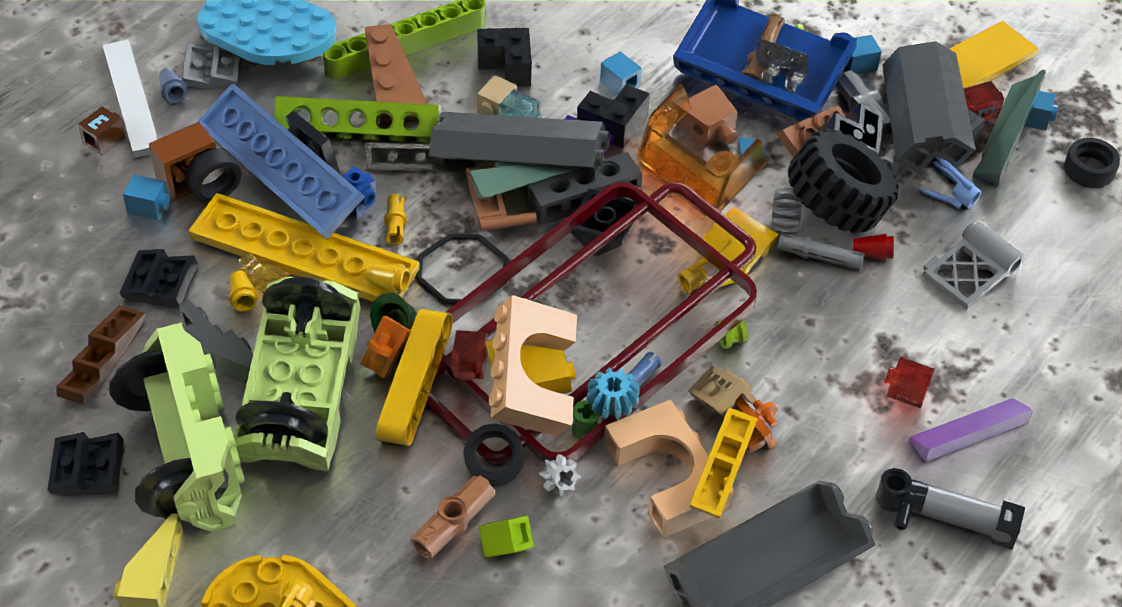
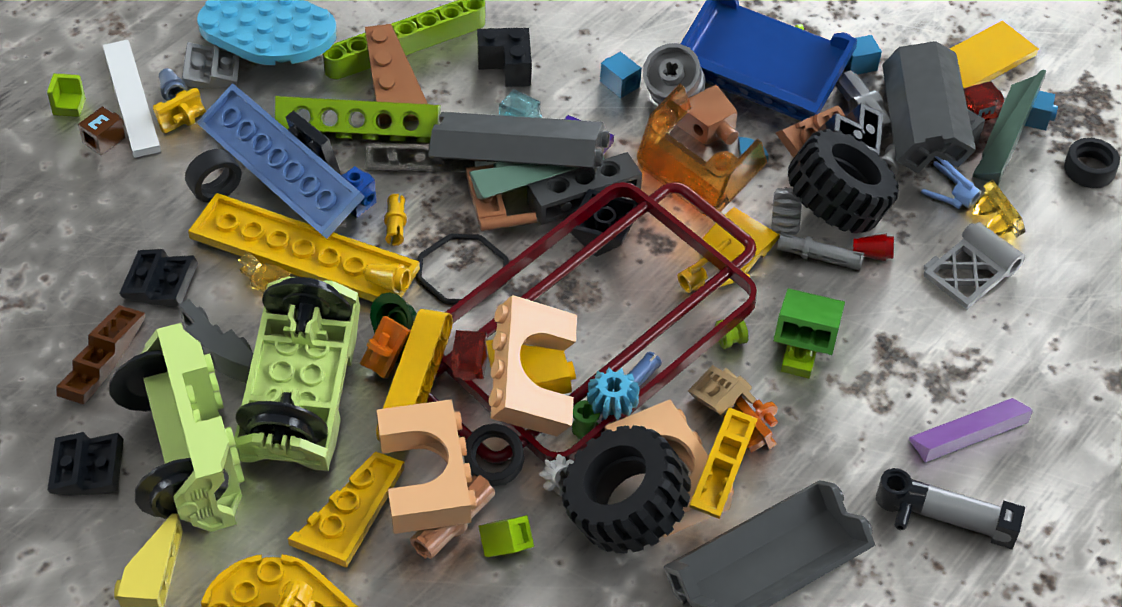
dark azure brick [123,174,171,220] -> none
dark orange brick [149,122,216,202] -> none
yellow cone [229,271,258,312] -> none
tan brick [477,75,517,116] -> none
black brick [577,84,650,149] -> none
medium nougat pin [741,13,785,81] -> none
clear smoke plate [755,38,809,93] -> none
clear red brick [884,357,935,409] -> none
none -> lime panel [47,73,86,117]
none -> yellow hips [153,88,206,134]
none -> yellow wing [288,451,404,568]
none -> light nougat arch [376,399,477,534]
none -> black tyre [562,425,691,554]
none -> light grey wheel [643,43,706,111]
none -> bright green brick [773,288,845,355]
none -> lime tile [780,345,817,379]
none -> clear yellow tile [972,180,1026,238]

